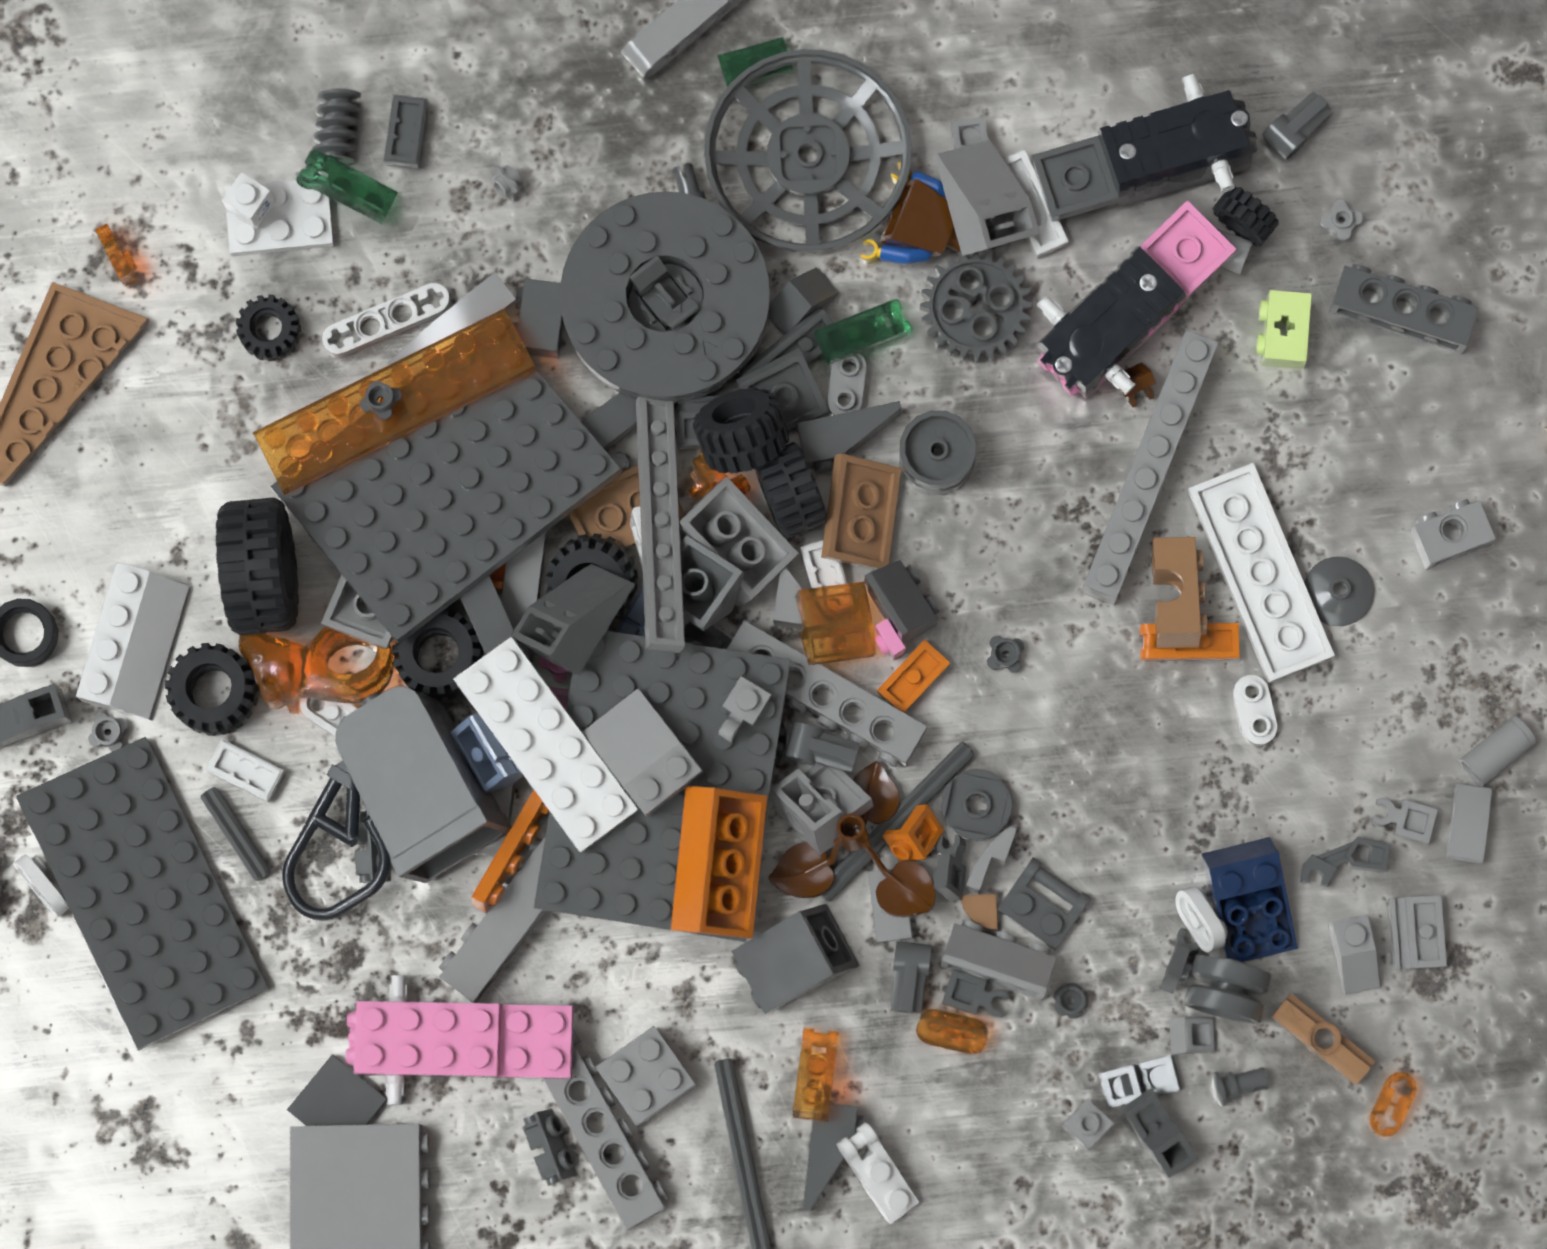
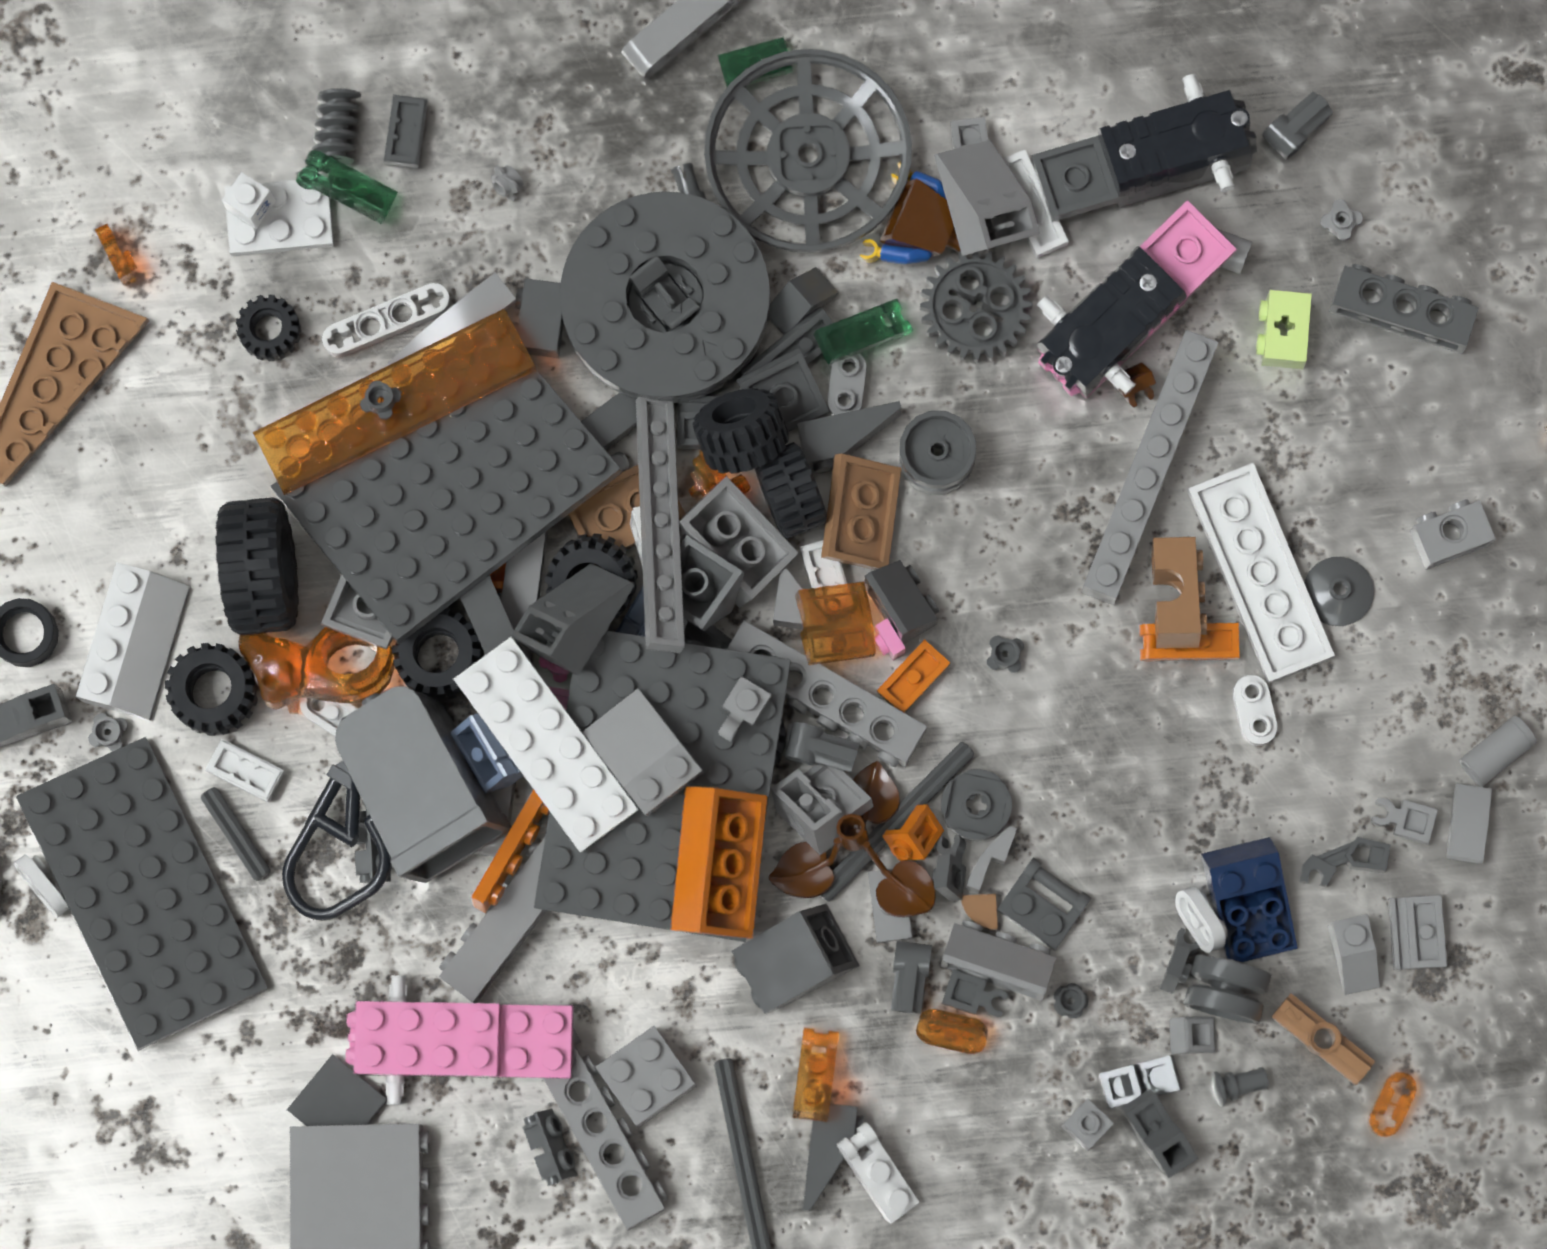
black tyre [1212,186,1279,247] -> none

